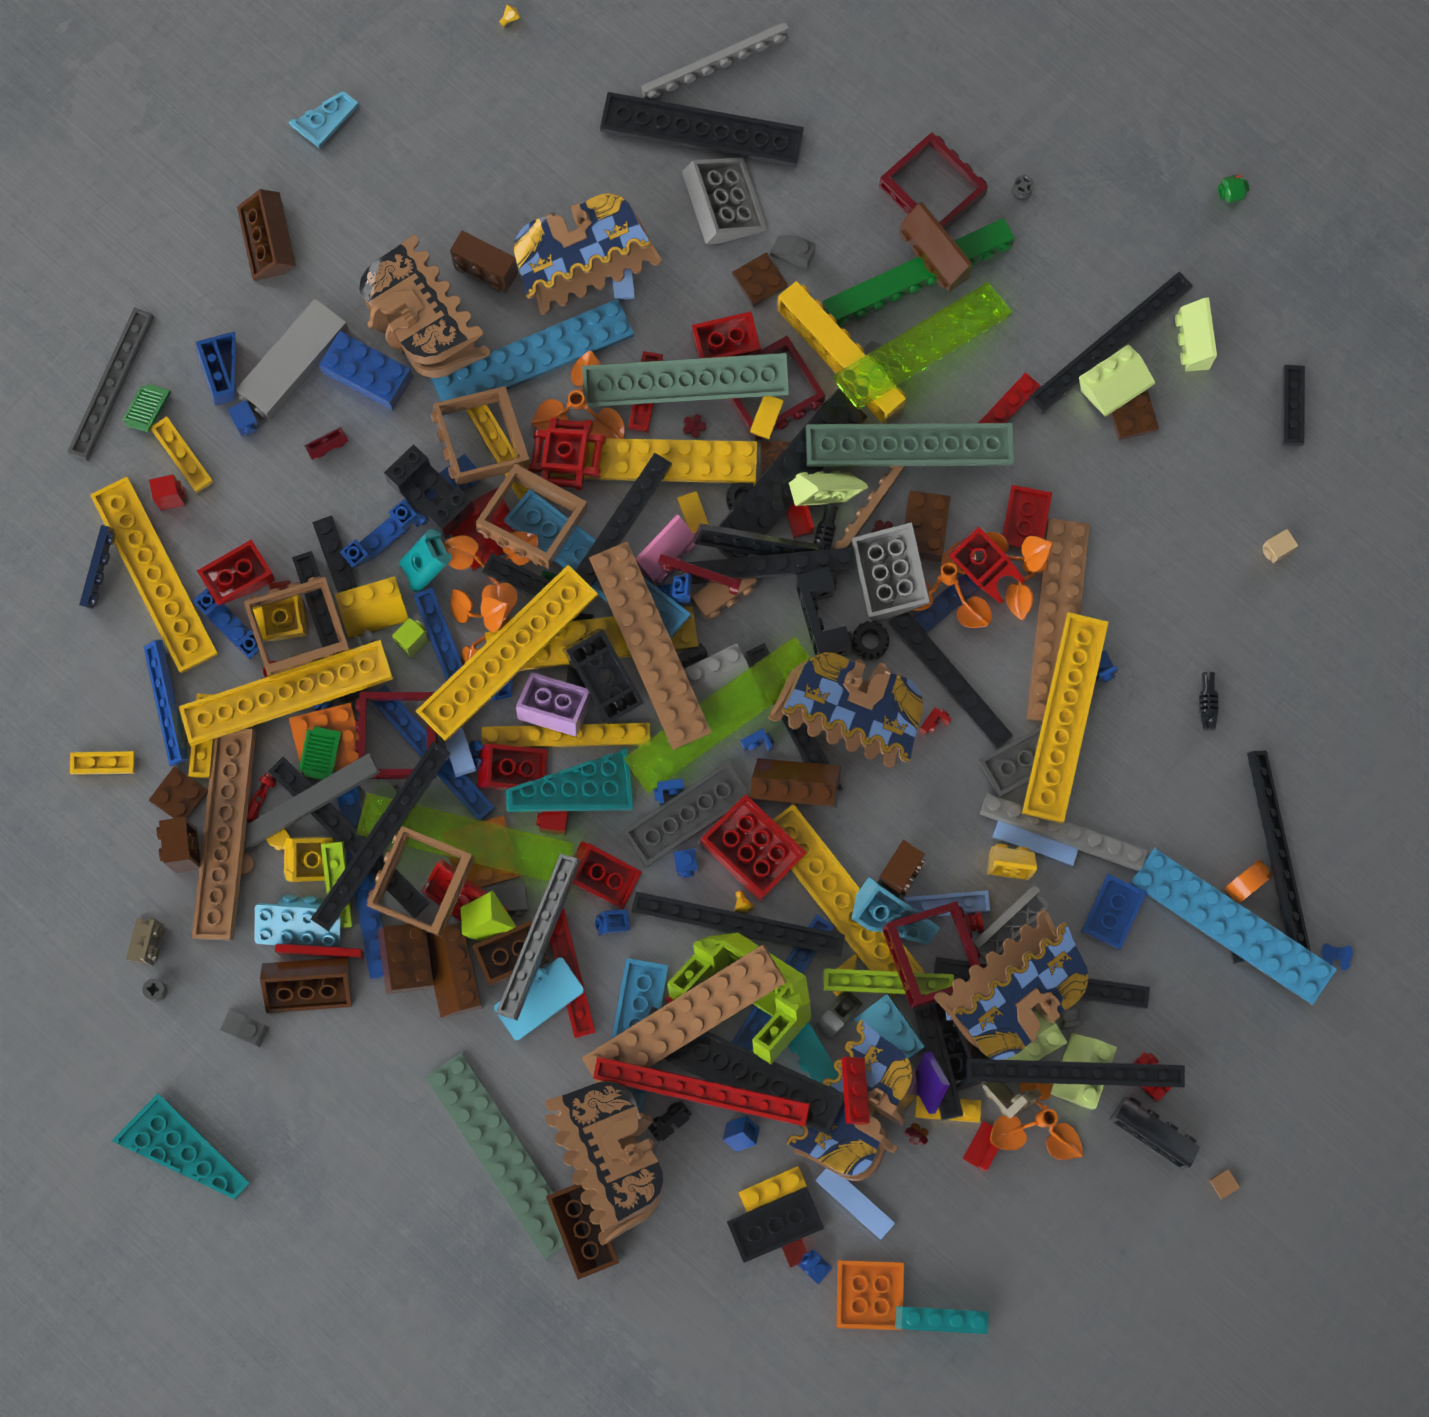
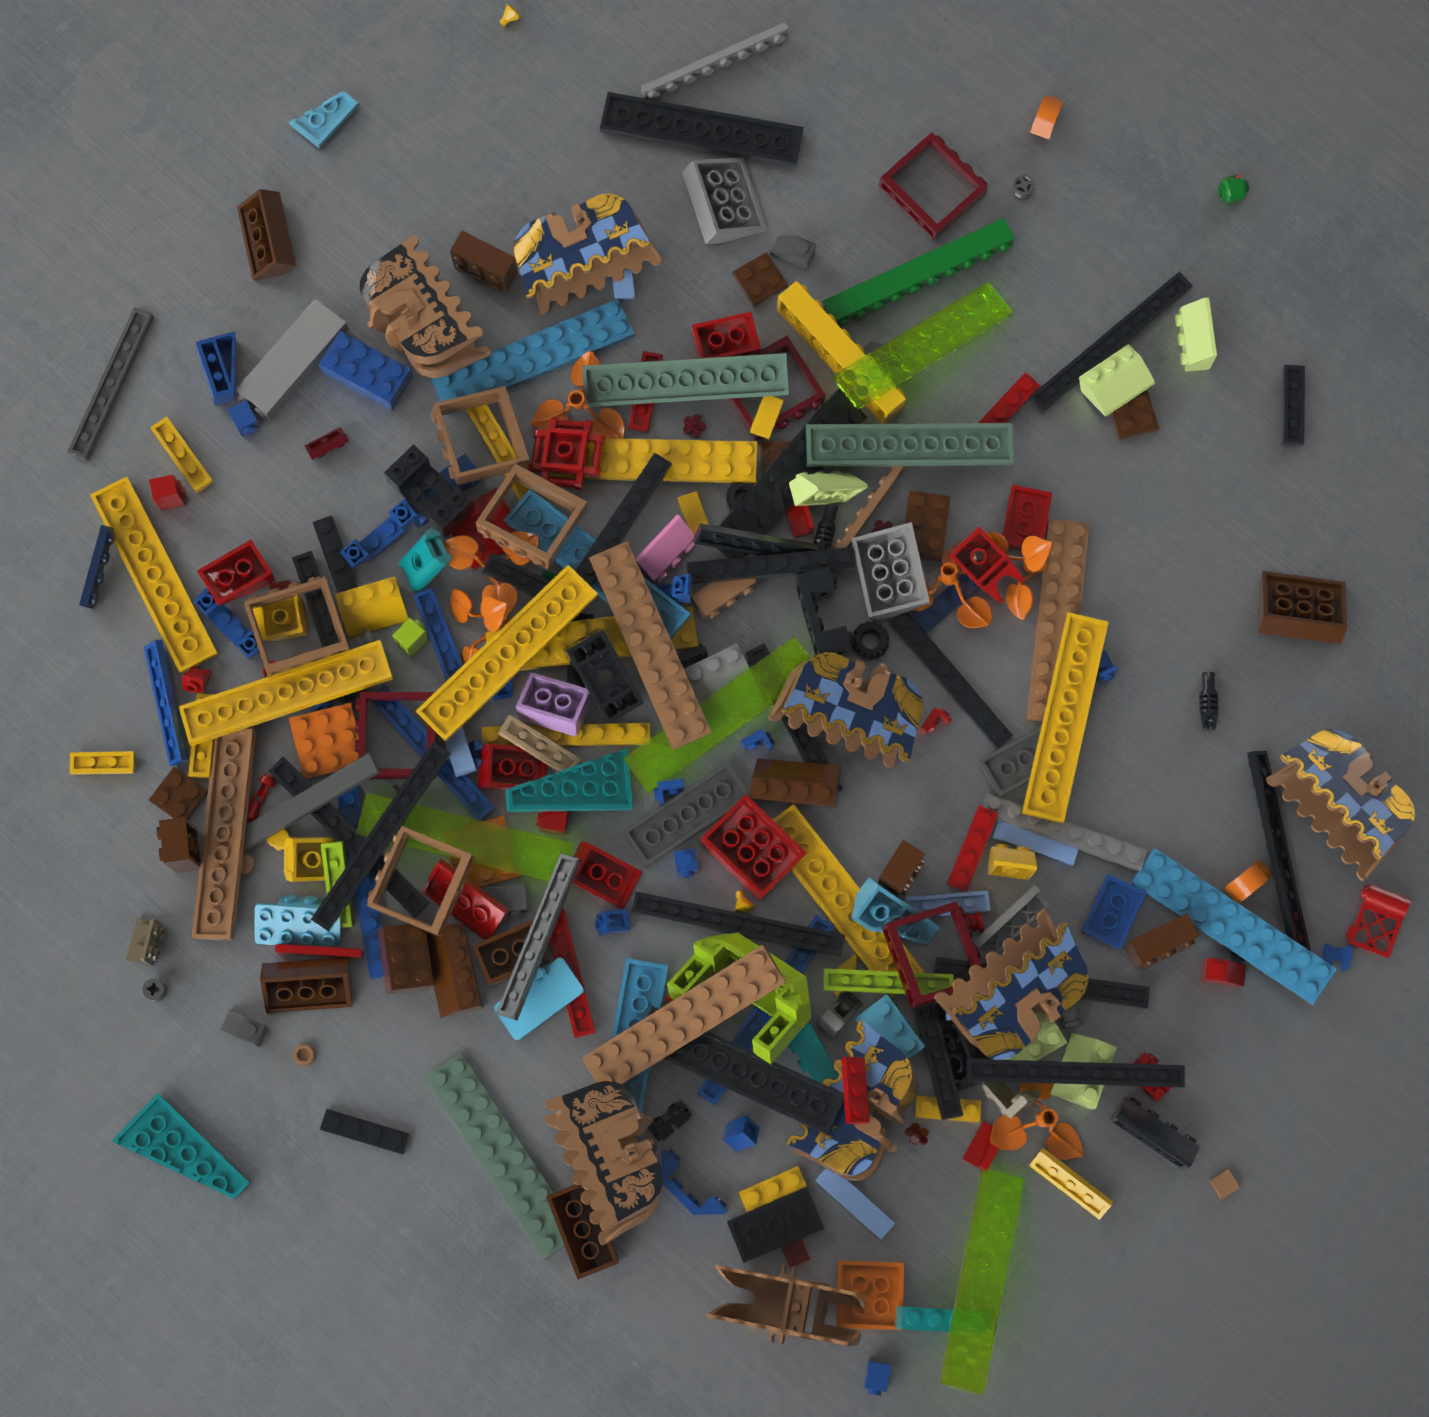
green window [122,384,171,433] -> none
green window [298,726,341,780] -> none
lime slope [461,890,516,942] -> none
red plate [593,1056,810,1126] -> none
dark red plate [658,554,742,596] -> none
blue bracket [798,1249,833,1284] -> none
reddish brown slope [899,202,972,292] -> none
dark purple tile [916,1052,950,1114] -> none
tan brick [1262,529,1298,564] -> none
none -> red bracket [182,667,211,694]
none -> medium nougat tile [293,1044,315,1066]
none -> black plate [320,1109,410,1155]
none -> tan plate [498,715,580,772]
none -> blue slope [662,1149,727,1215]
none -> medium nougat animal [706,1265,867,1346]
none -> blue brick [863,1361,891,1396]
none -> clear neon green plate [939,1169,1025,1396]
none -> red plate [947,805,999,892]
none -> yellow plate [1029,1148,1114,1220]
none -> orange brick [1030,96,1064,139]
none -> reddish brown brick [1124,913,1200,970]
none -> red slope [1201,958,1246,987]
none -> reddish brown slope [1258,571,1347,644]
none -> animal [1266,729,1415,881]
none -> red piece [1345,883,1411,958]

